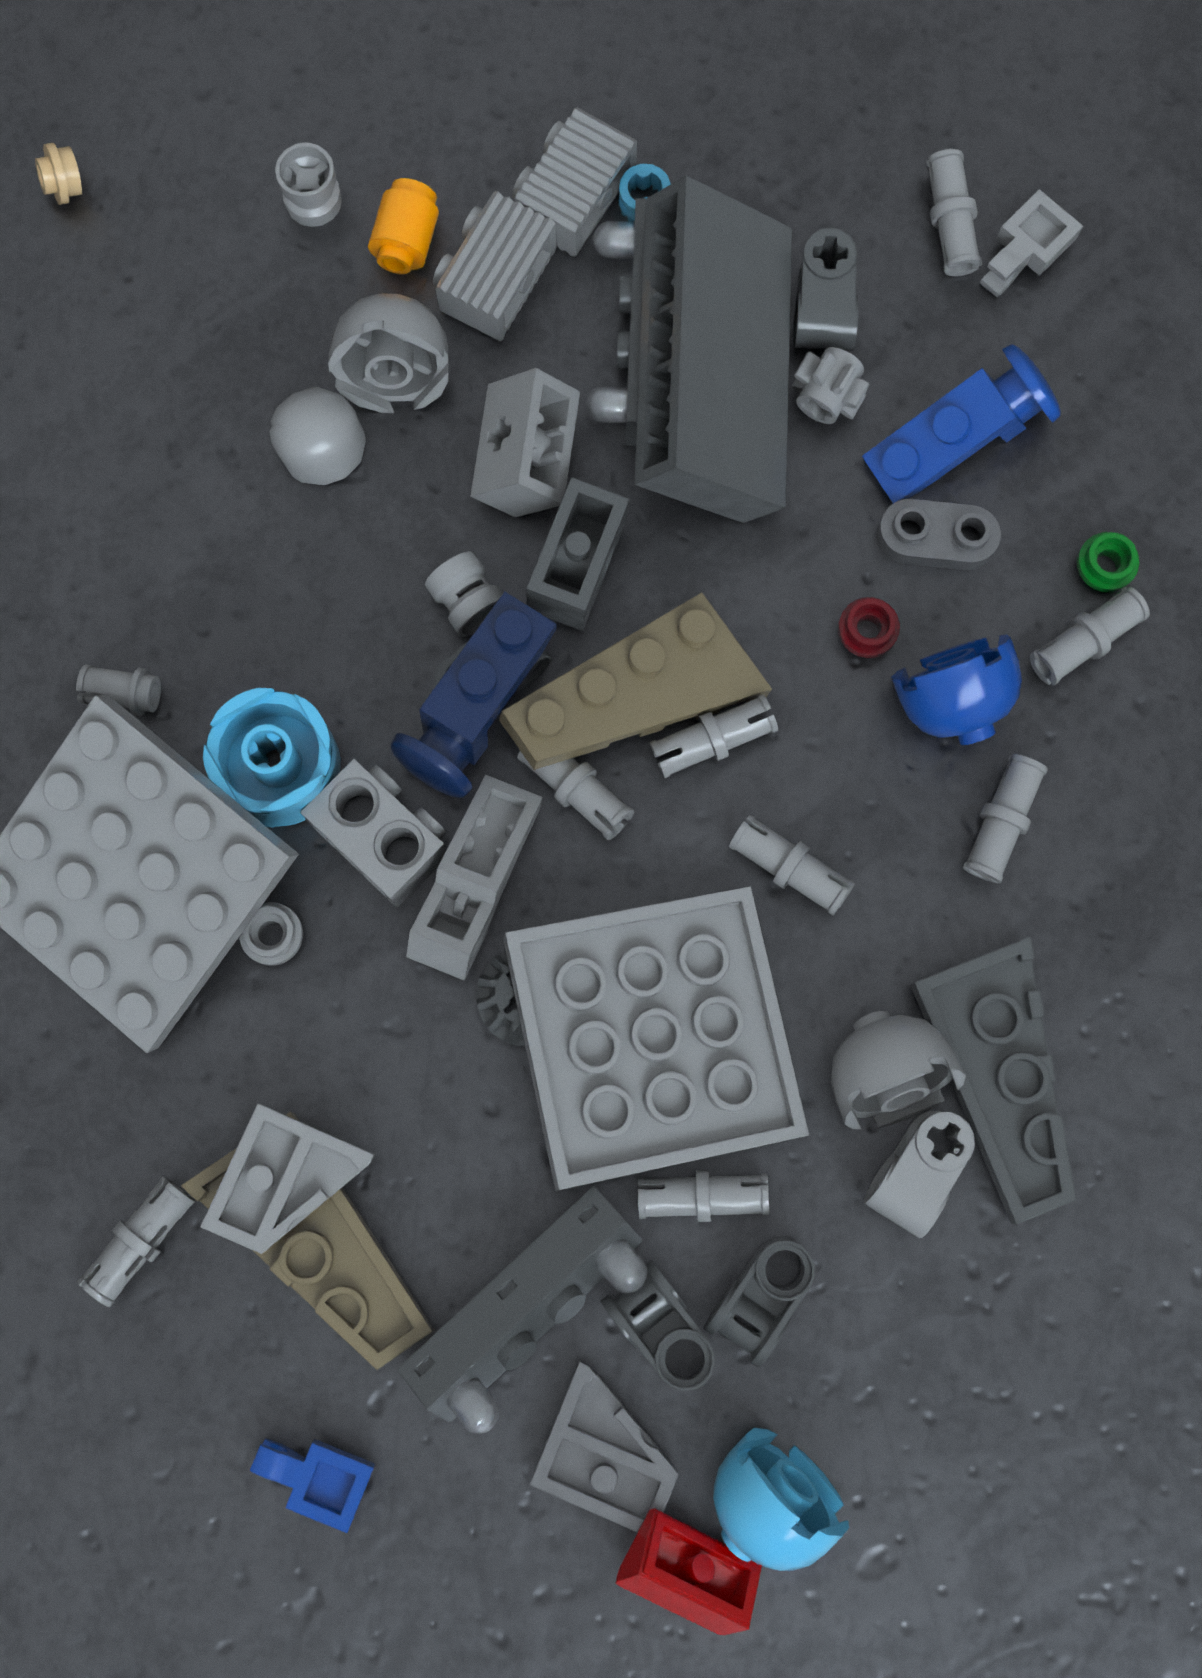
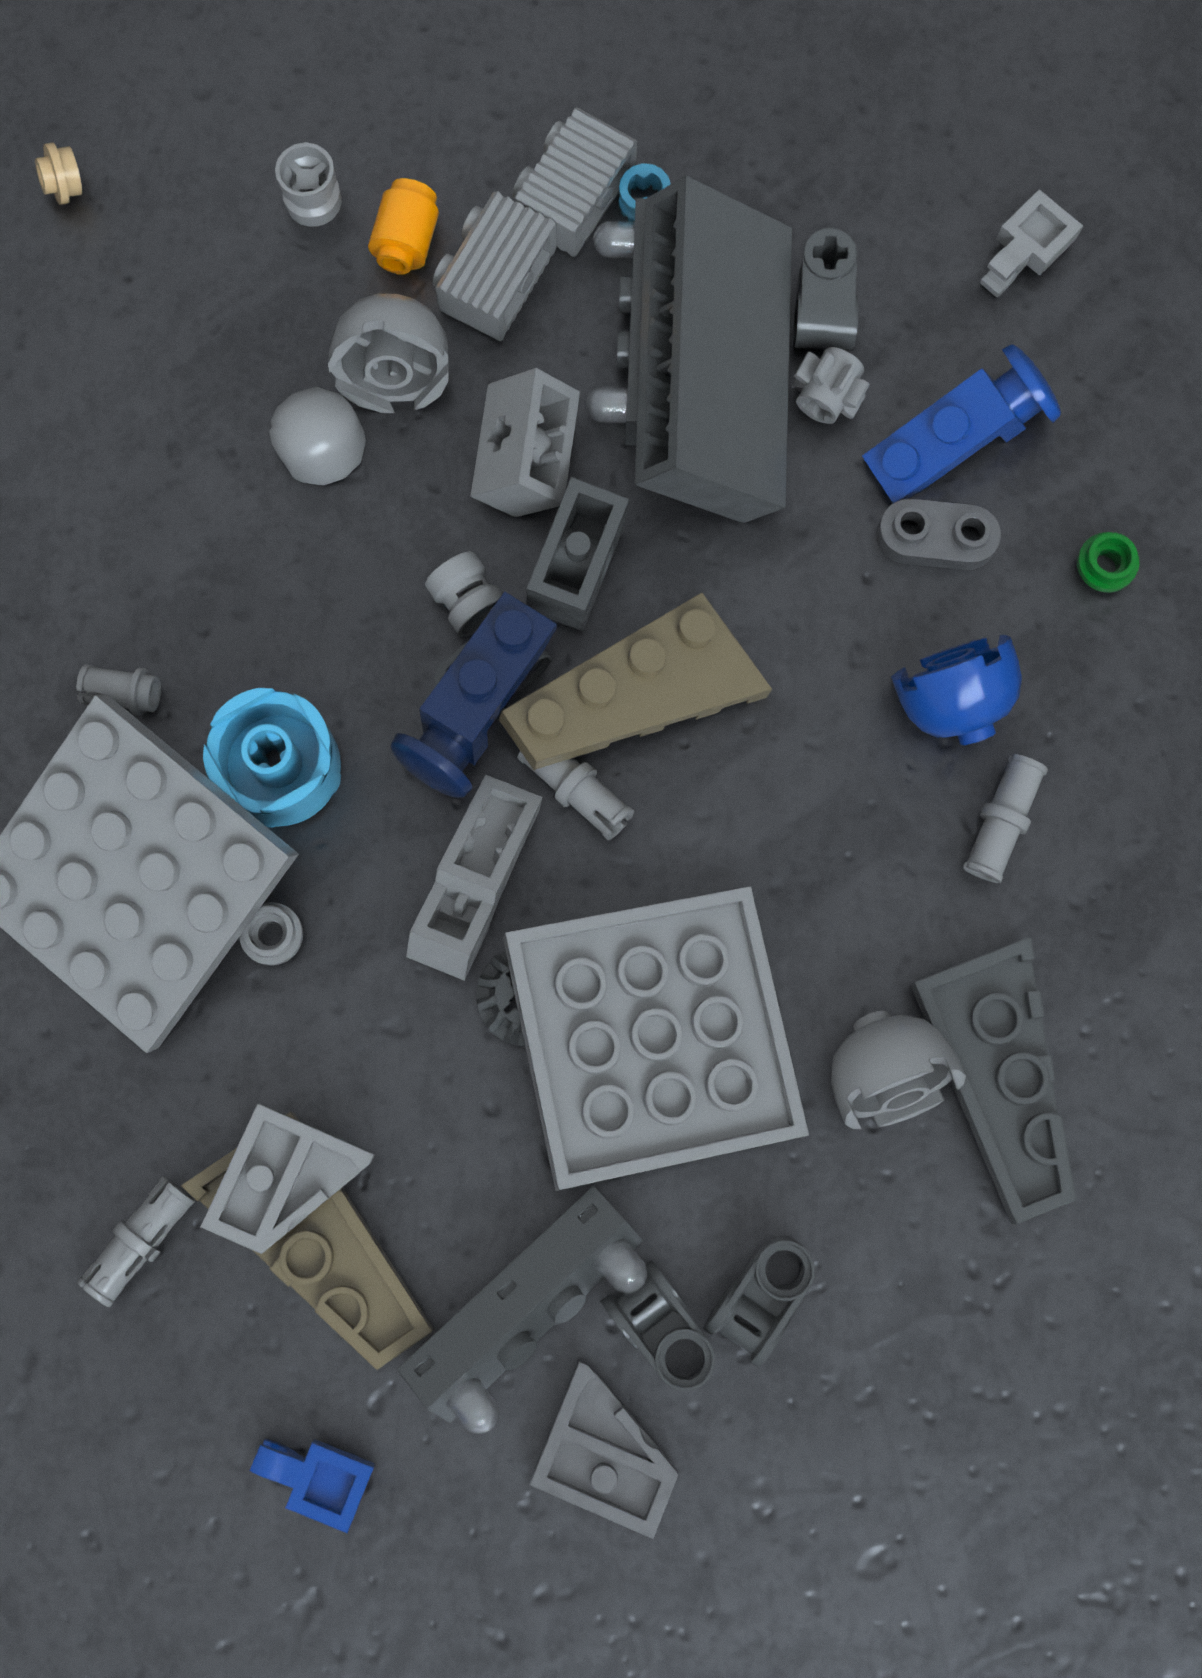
light grey brick [300,759,447,908] -> none
red slope [615,1508,762,1635] -> none
light grey pin [638,1170,769,1222] -> none
light grey pin [649,694,778,778] -> none
medium azure cylinder [713,1428,849,1571] -> none
light grey pin [729,814,856,916] -> none
dark red plate [838,597,900,658] -> none
light grey piece [863,1111,975,1239] -> none
light grey pin [925,149,982,276] -> none
light grey pin [1030,587,1150,686] -> none

